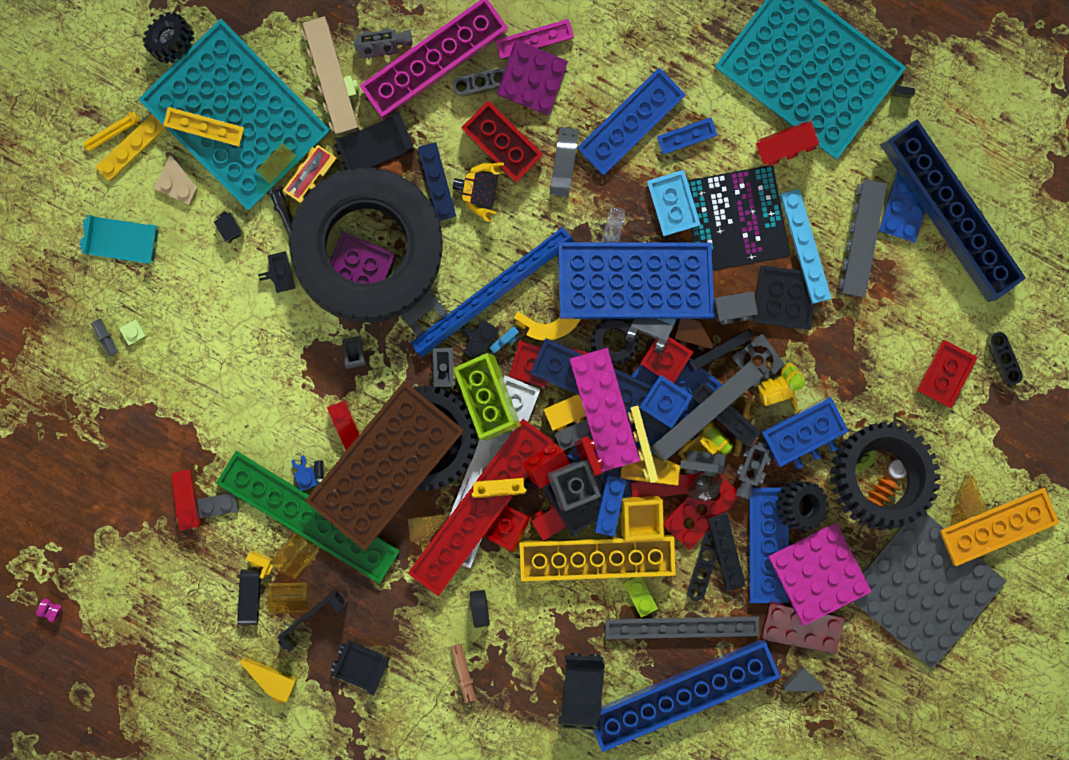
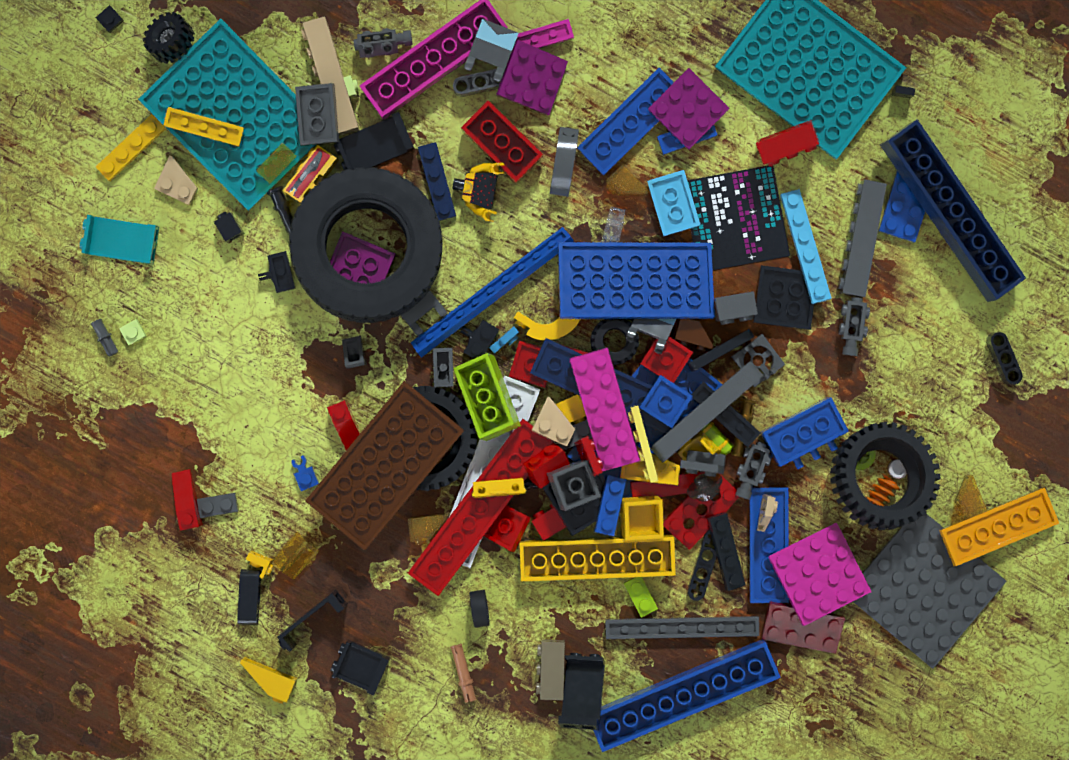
dark pink wheel [36,598,63,623] -> none
yellow axle [83,111,141,151] -> none
green plate [216,450,400,584] -> none
clear yellow panel [267,583,308,613] -> none
black arm [314,460,325,483] -> none
yellow piece [757,362,805,413] -> none
black tyre [775,481,828,530] -> none
dark grey slope [783,665,824,691] -> none
red plate [916,340,978,408] -> none
none -> black plate [95,5,124,33]
none -> dark grey plate [295,83,339,146]
none -> dark grey flag [464,19,518,82]
none -> tan wing [532,397,575,447]
none -> dark tan brick [536,639,565,700]
none -> clear yellow slope [606,164,650,196]
none -> magenta plate [648,68,730,150]
none -> tan wing [757,494,778,532]
none -> dark grey brick [838,297,870,356]

